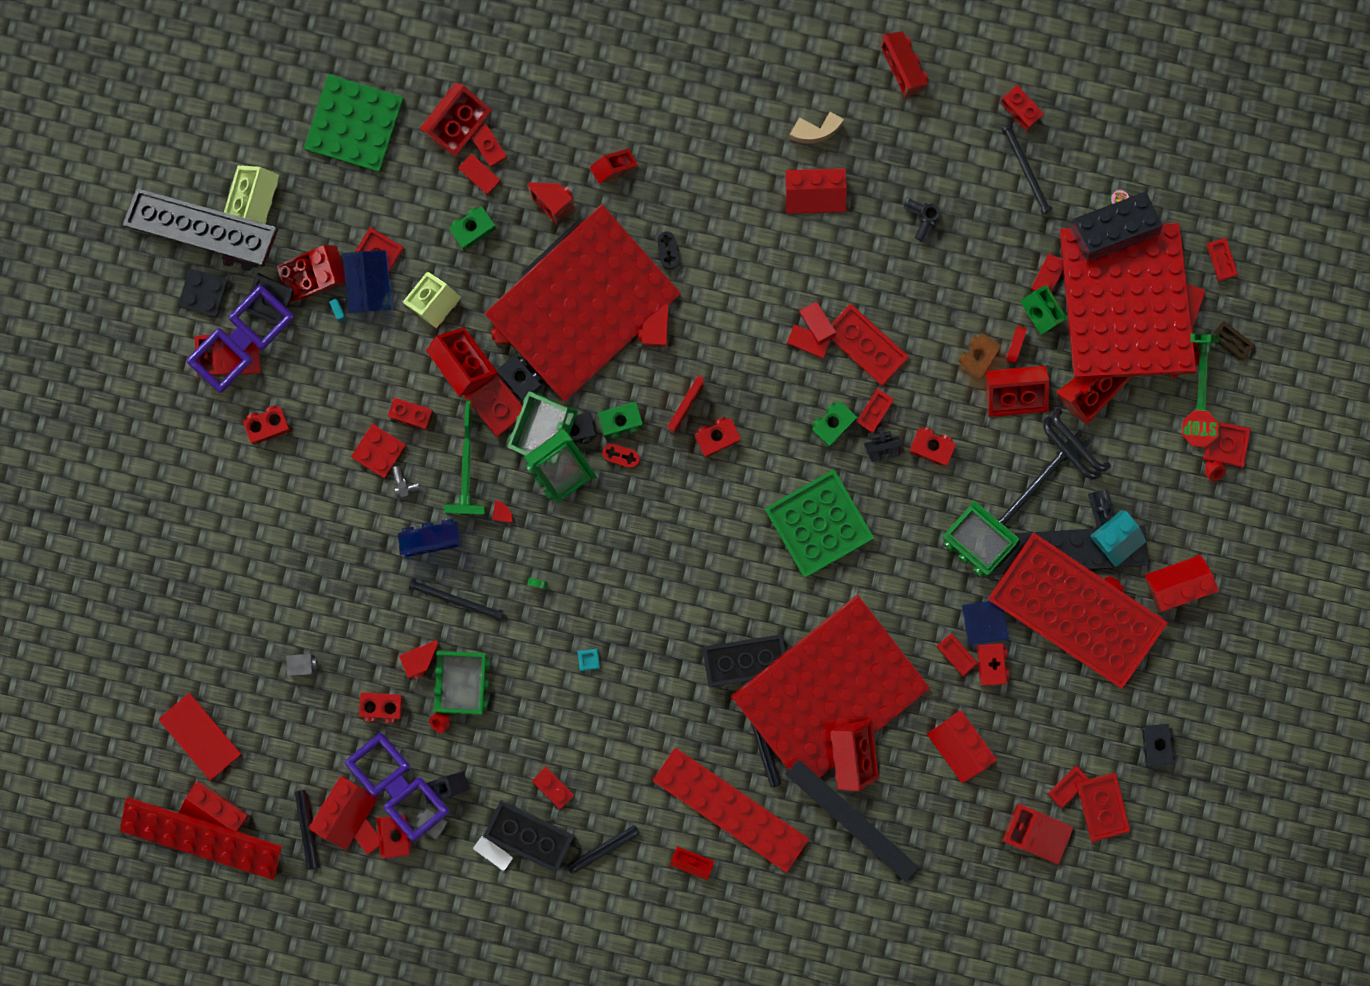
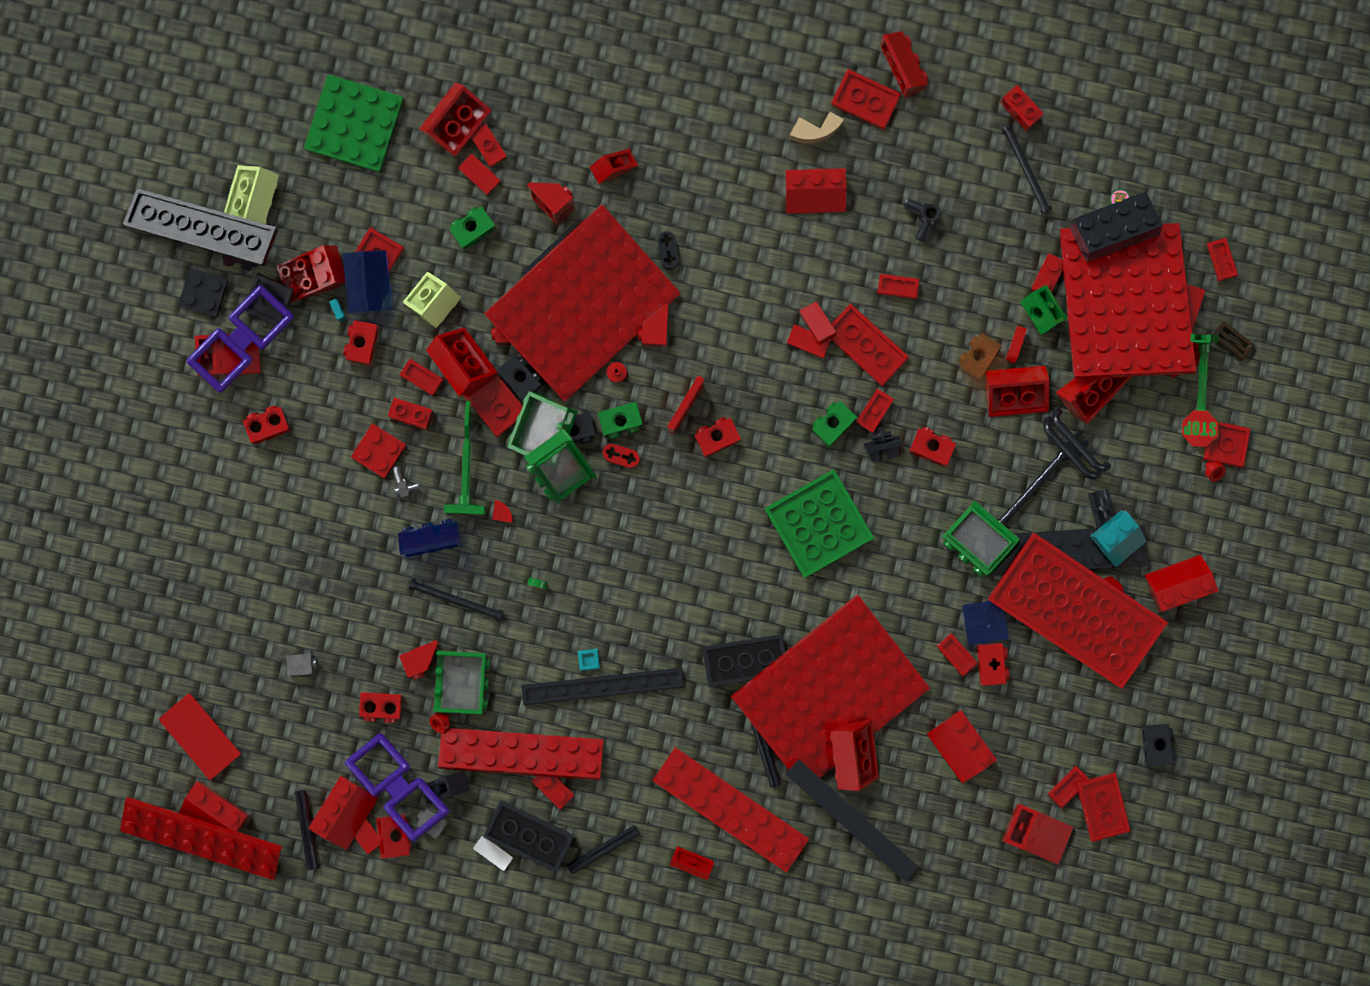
none -> red brick [343,320,379,366]
none -> red tile [400,358,444,397]
none -> red plate [438,728,603,780]
none -> black tile [521,667,684,705]
none -> red tile [607,362,627,383]
none -> red tile [831,69,901,130]
none -> red plate [877,274,919,300]

